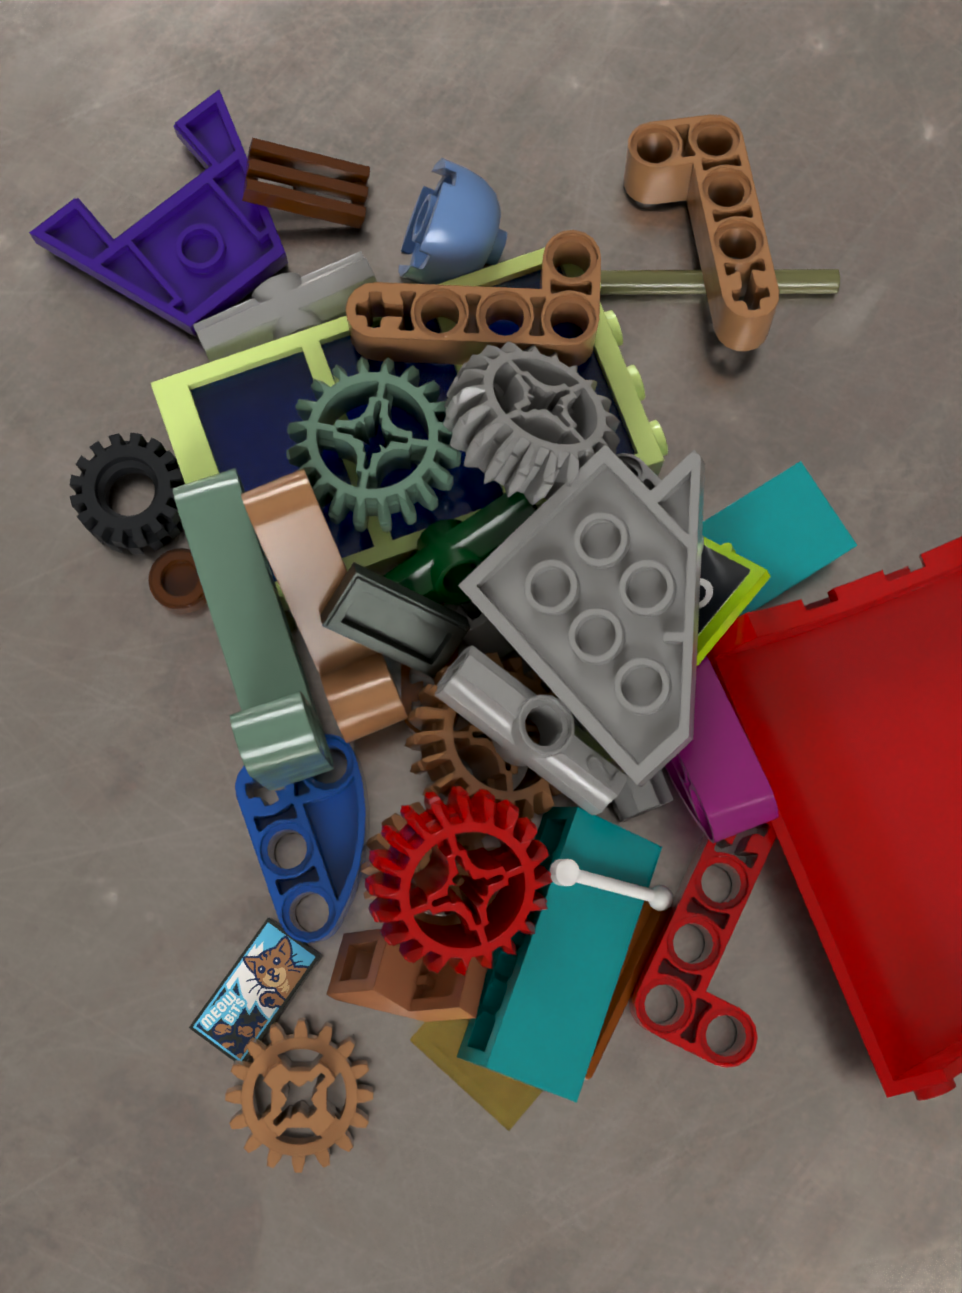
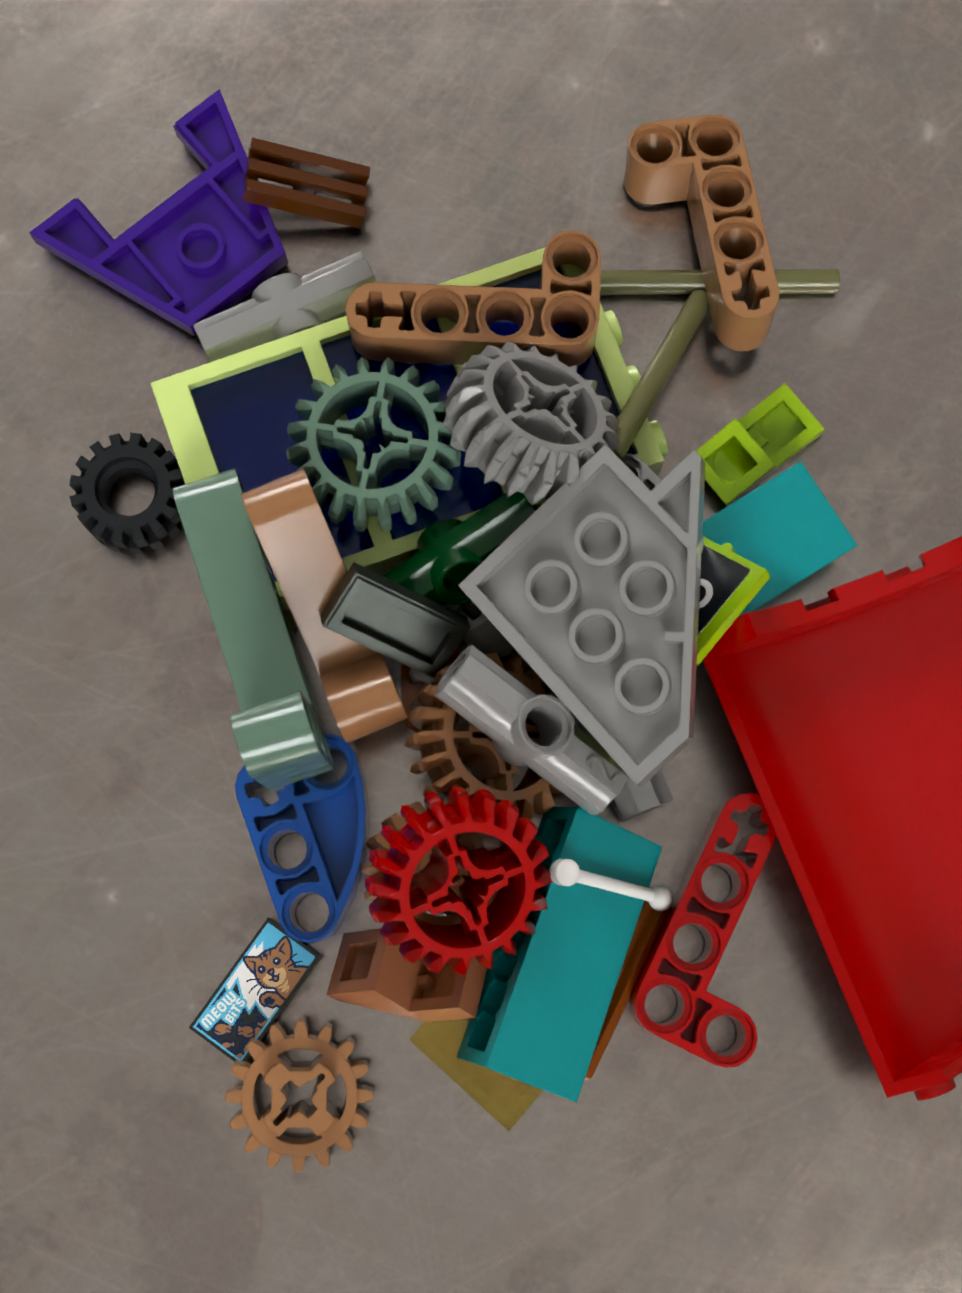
reddish brown tile [148,548,207,614] -> none
medium blue cylinder [398,158,507,285] -> none
magenta beam [664,655,778,843] -> none
none -> olive bar [614,290,710,461]
none -> lime slope [696,383,824,506]

